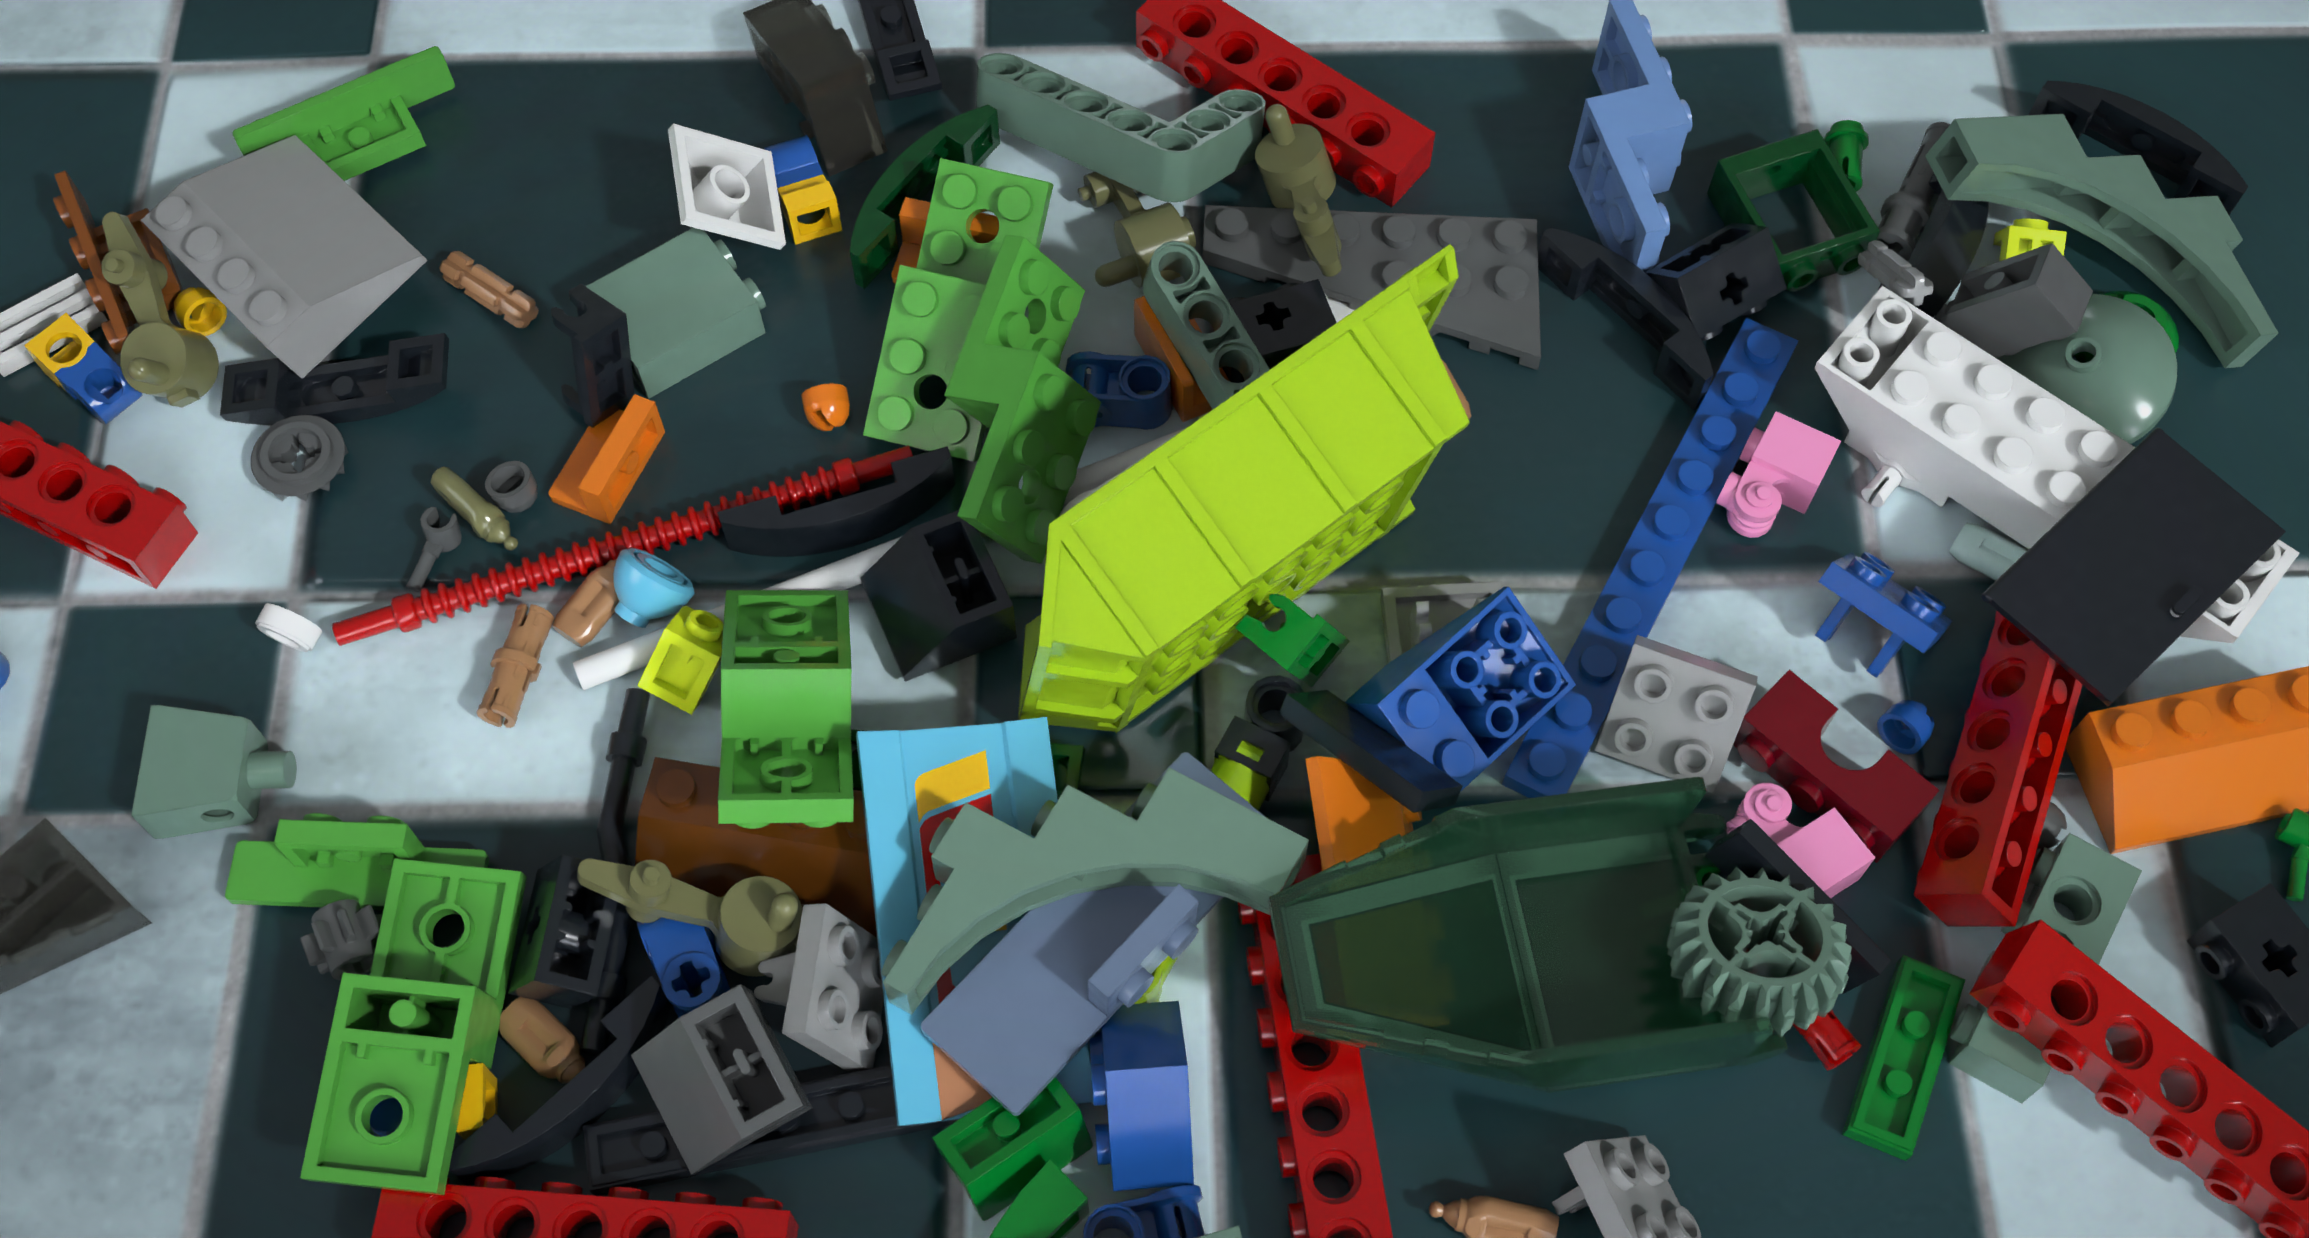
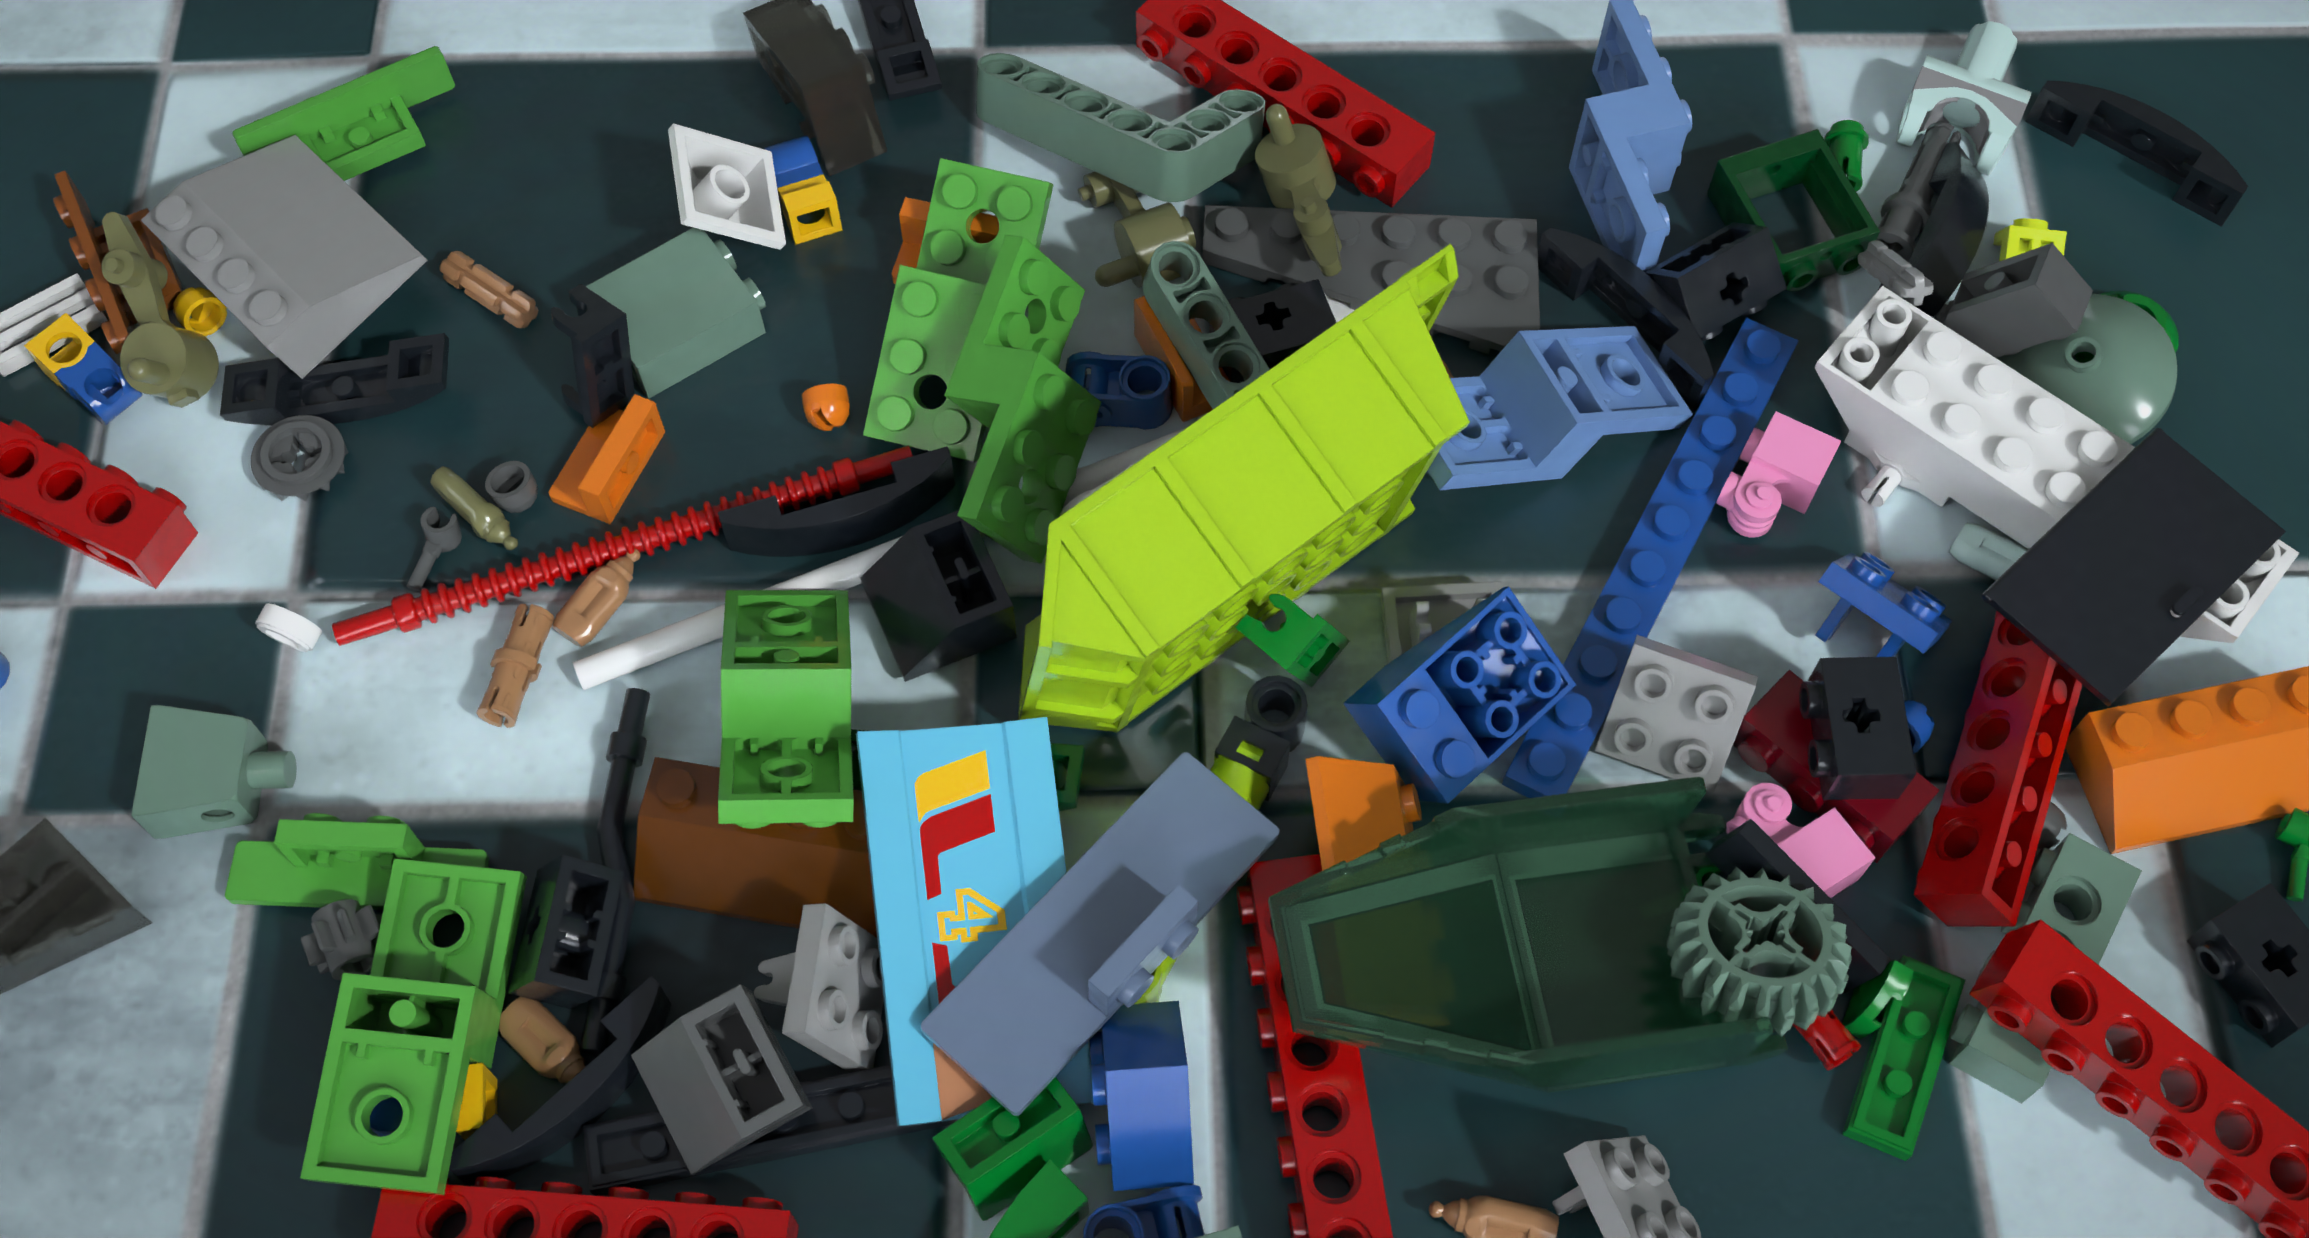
olive piece [577,858,802,977] -> none
medium azure brick [613,548,695,628] -> none
neon yellow bracket [637,606,724,715] -> none
blue piece [637,917,731,1018] -> none
dark green slope [849,105,1000,289] -> none
sand green arch [882,767,1309,1015] -> none
black tile [1280,690,1463,813] -> none
sand green arch [1925,114,2279,368] -> none
none -> medium blue bracket [1427,326,1693,490]
none -> black brick [1799,657,1916,800]
none -> green tile [1842,960,1914,1039]
none -> light aqua connector [1896,21,2032,176]

